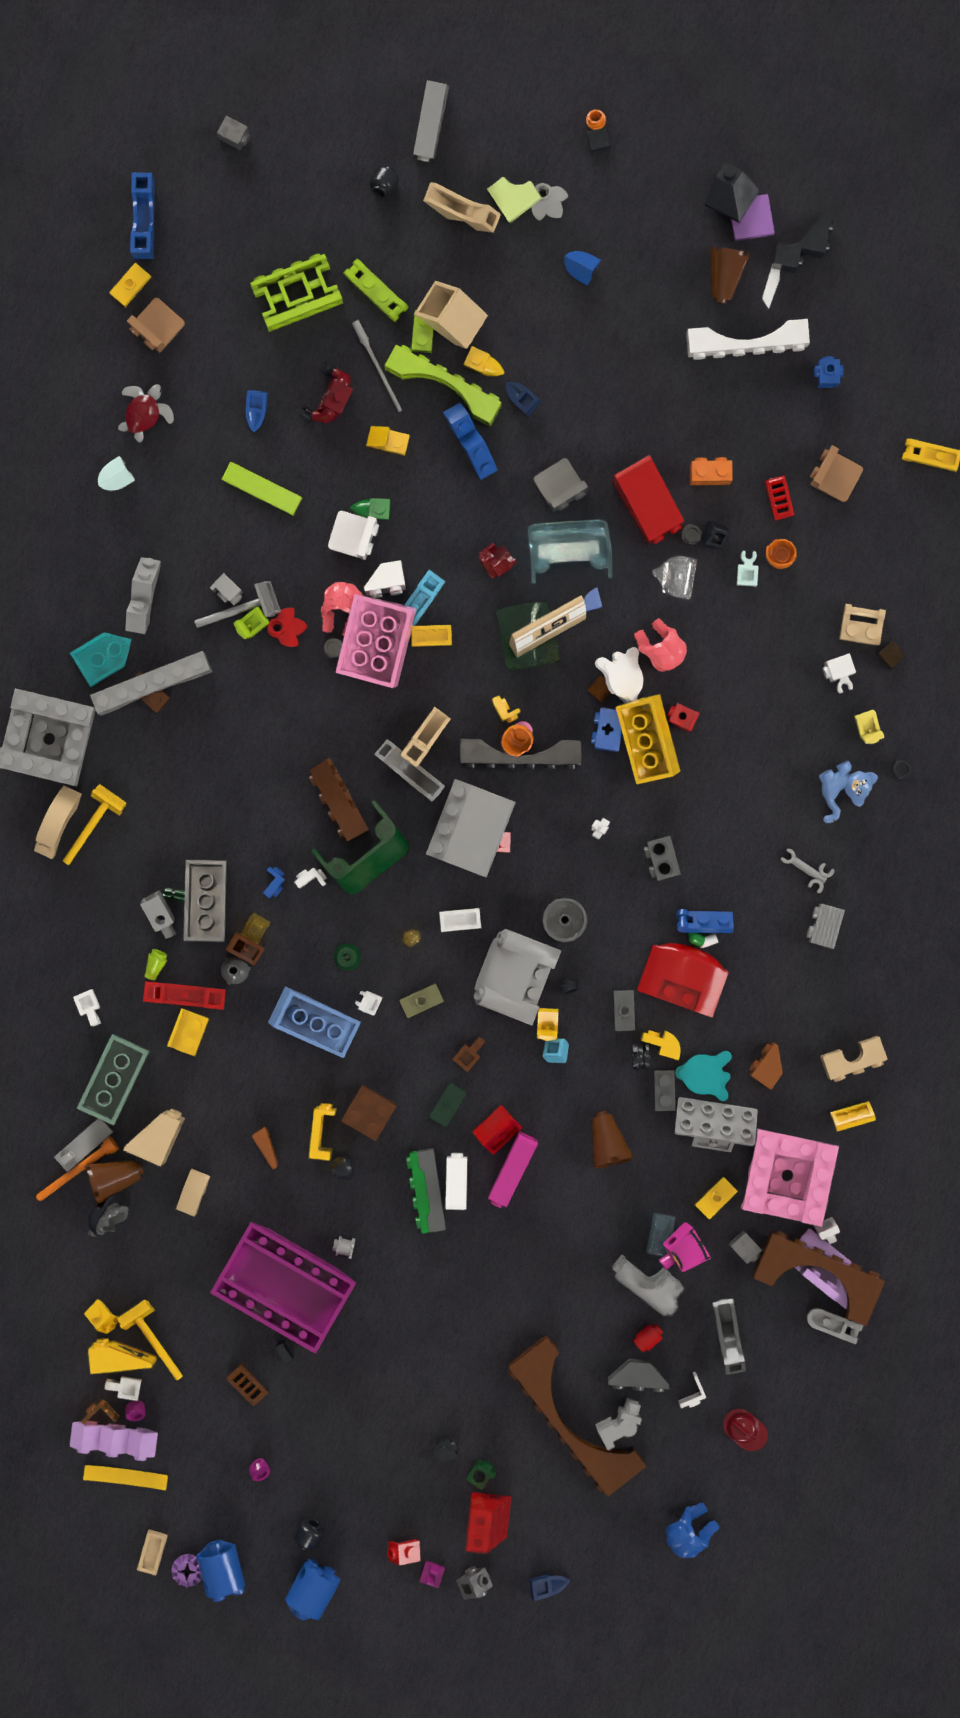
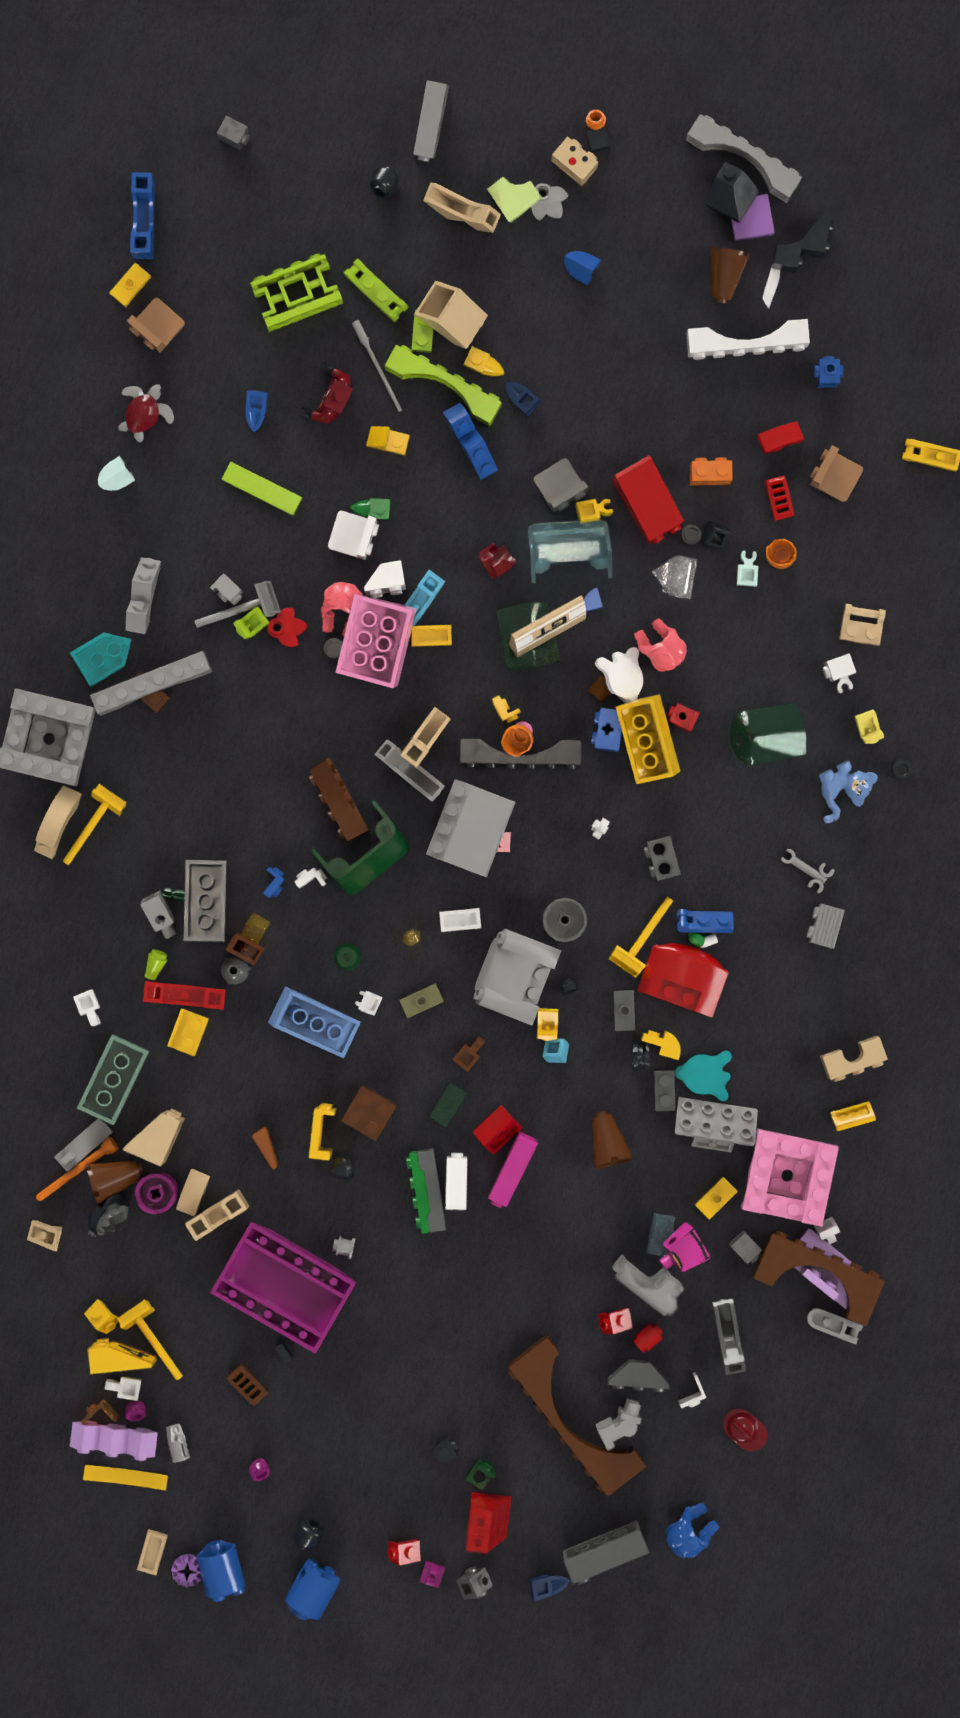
dark orange slope [749,1042,783,1090] -> none
dark brown slope [877,640,905,670] -> none
none -> tan slope [27,1220,63,1251]
none -> magenta brick [135,1171,178,1214]
none -> light grey hinge [166,1423,190,1463]
none -> tan arch [185,1189,249,1241]
none -> tan brick [552,137,598,186]
none -> dark grey brick [563,1520,649,1584]
none -> yellow plate [575,499,613,524]
none -> bracket [598,1308,633,1334]
none -> yellow piece [609,897,673,978]
none -> light grey arch [686,114,802,203]
none -> clear green piece [730,703,806,765]
none -> red slope [757,421,804,454]

